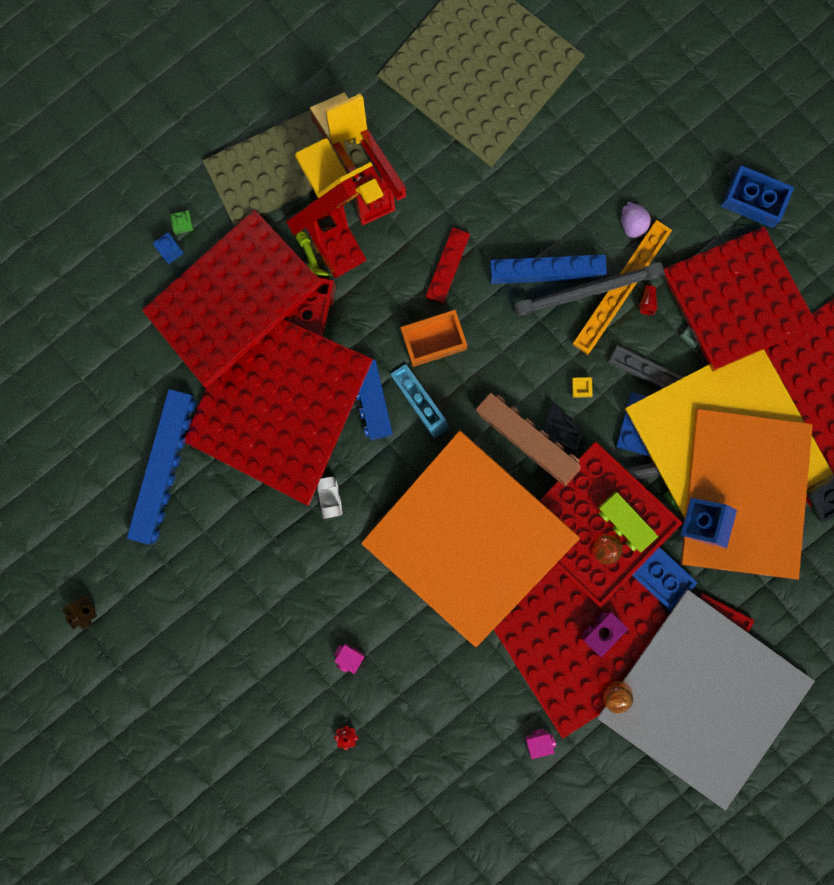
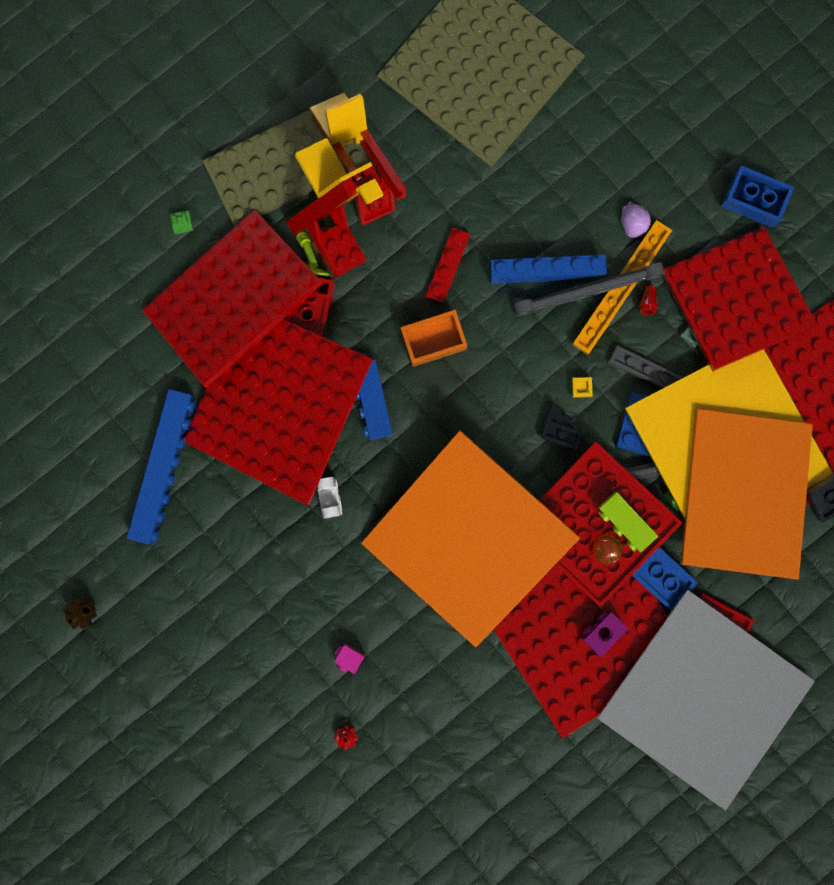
blue brick [153,233,184,264] -> none
medium azure slope [390,364,450,439] -> none
nougat brick [476,393,581,487] -> none
dark pink brick [525,729,556,759] -> none
clear orange hair [603,681,634,714] -> none
blue slope [681,498,737,548] -> none

